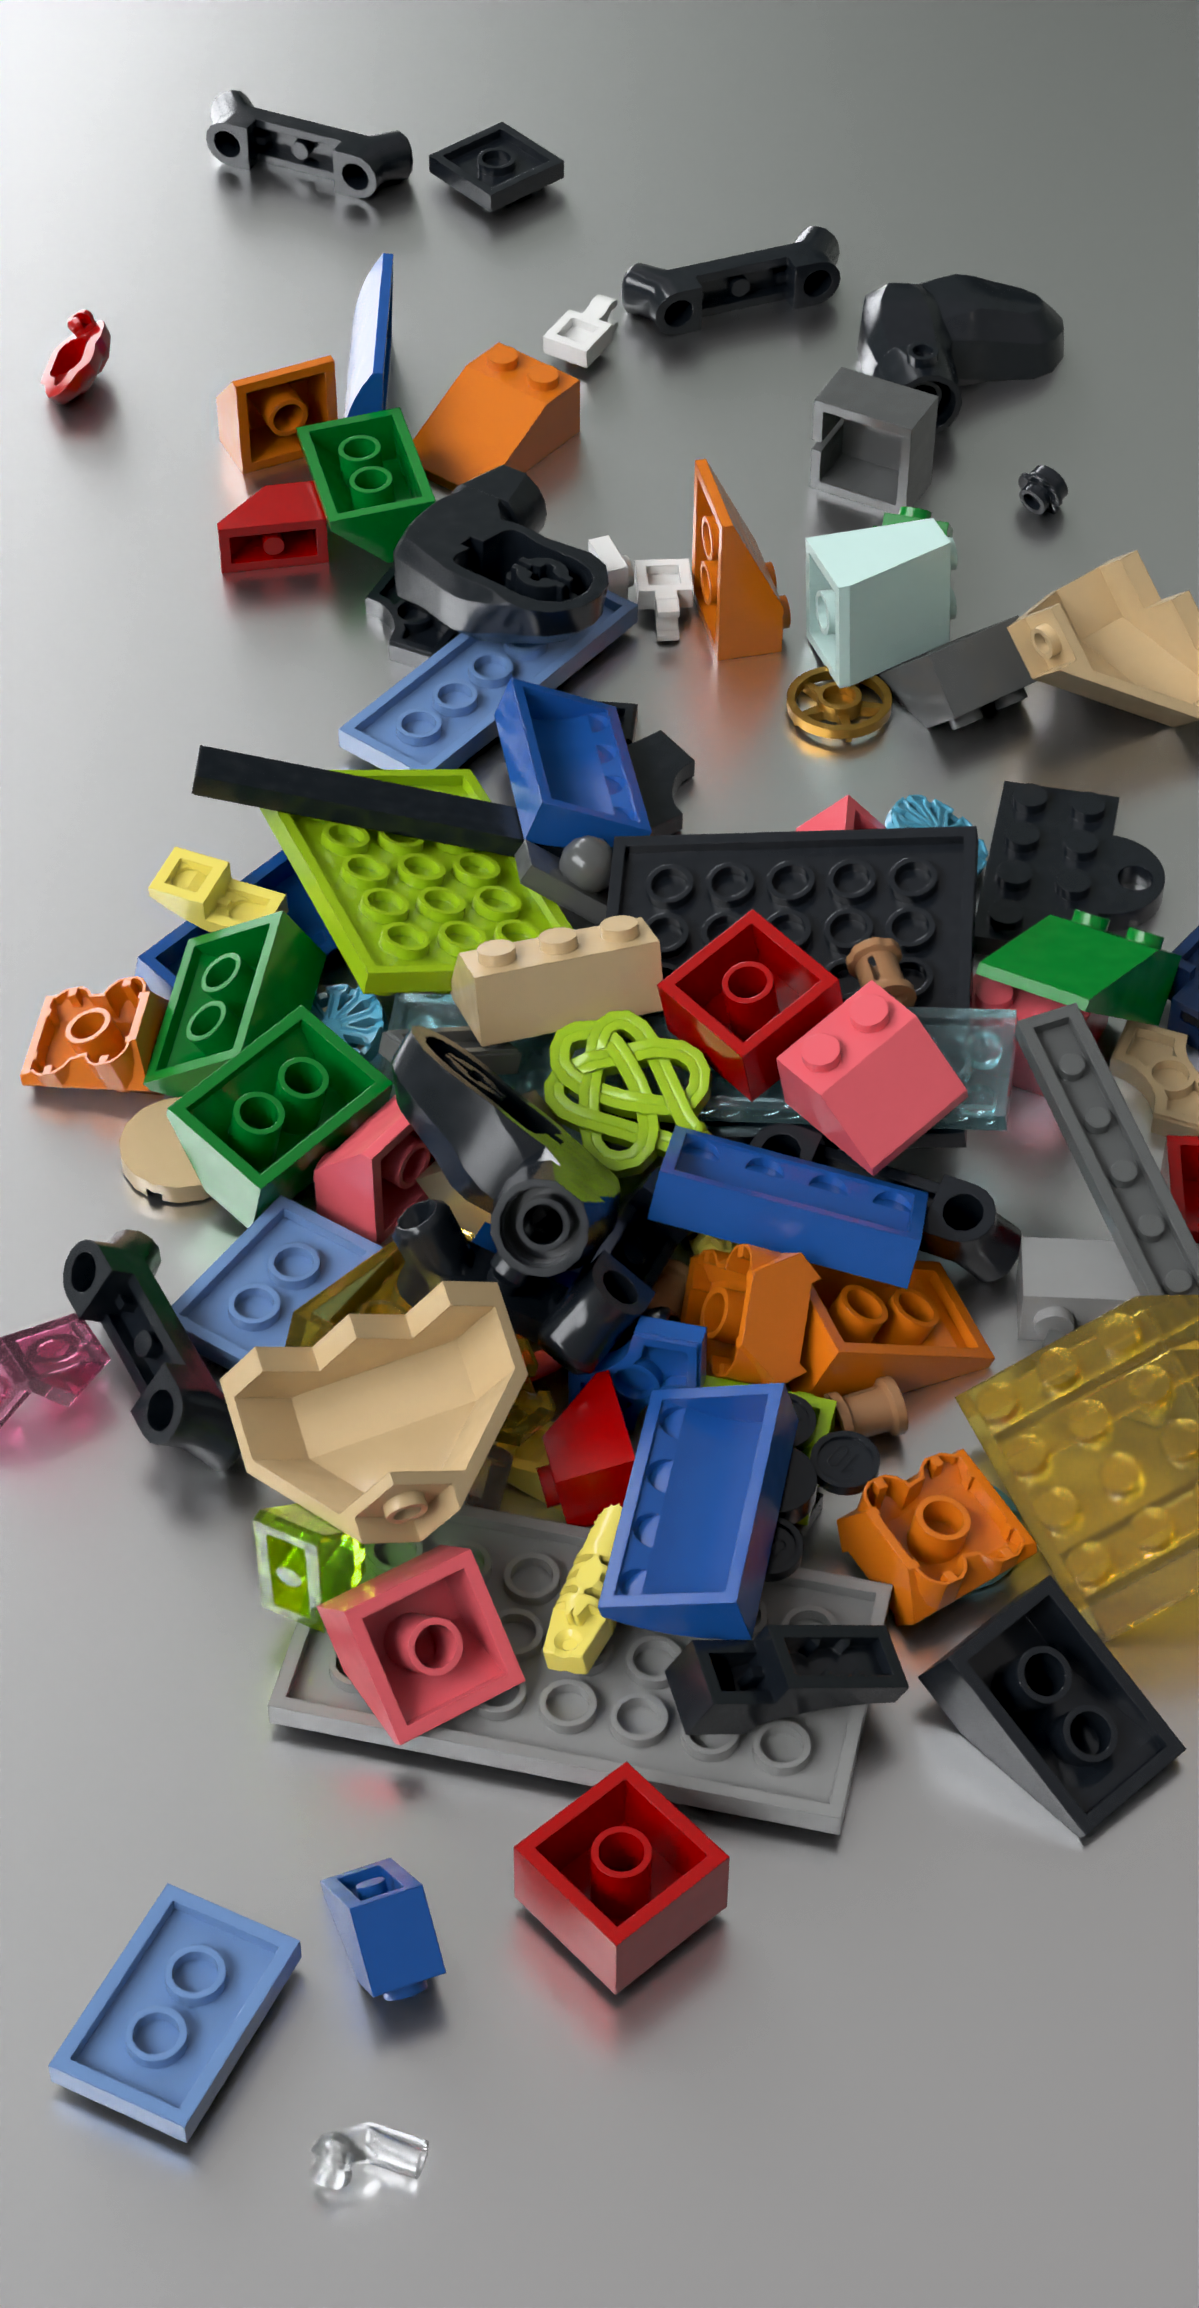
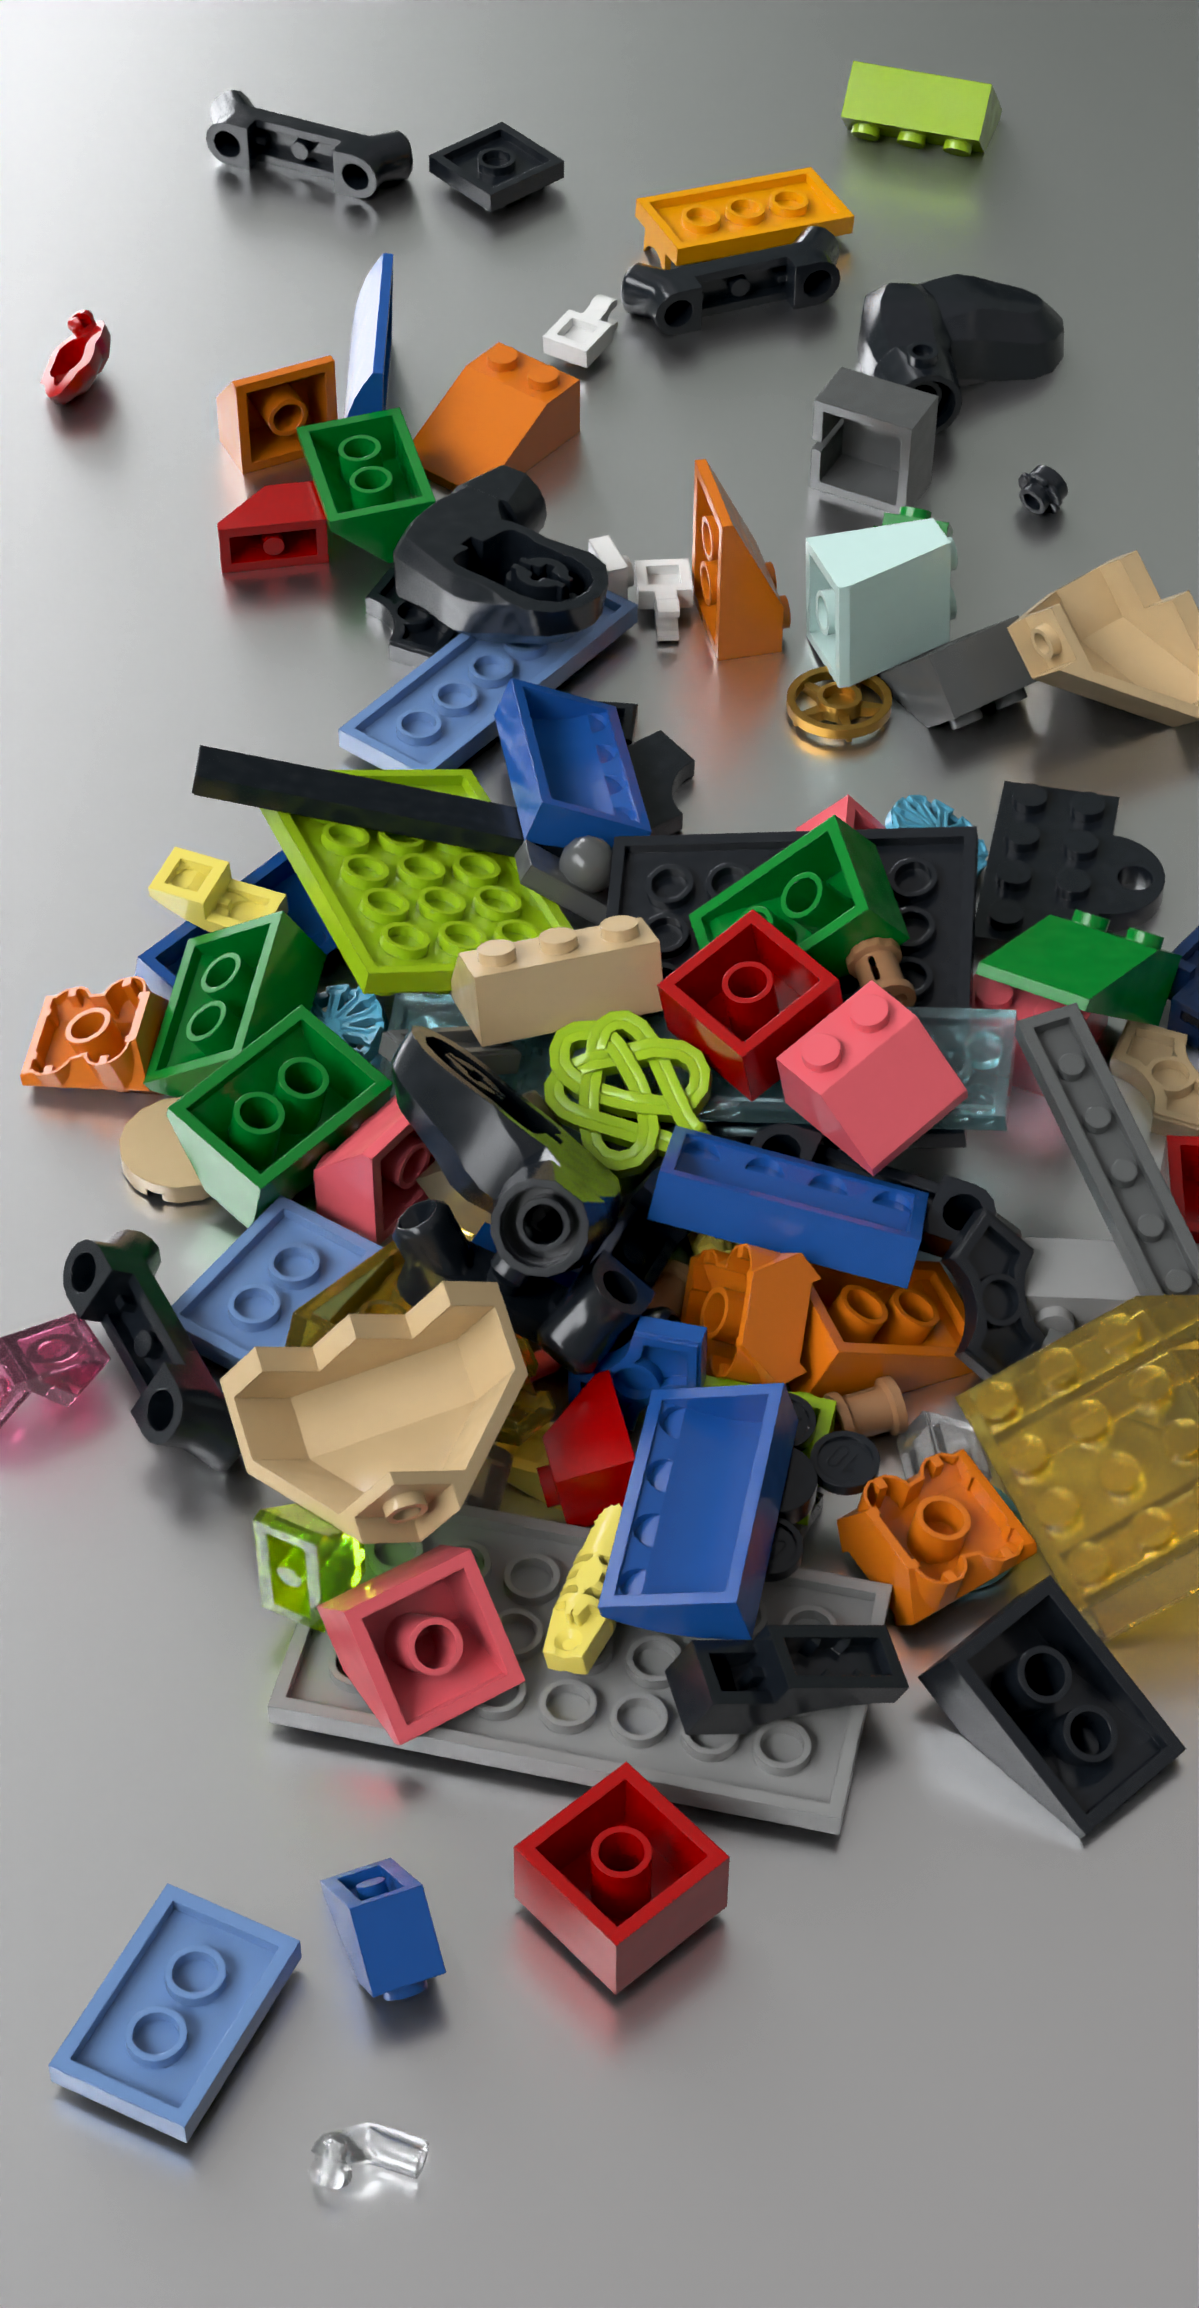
none -> light orange piece [635,167,855,270]
none -> green slope [688,814,910,979]
none -> lime slope [841,61,1002,157]
none -> clear slope [897,1410,992,1481]
none -> black tile [940,1207,1046,1397]

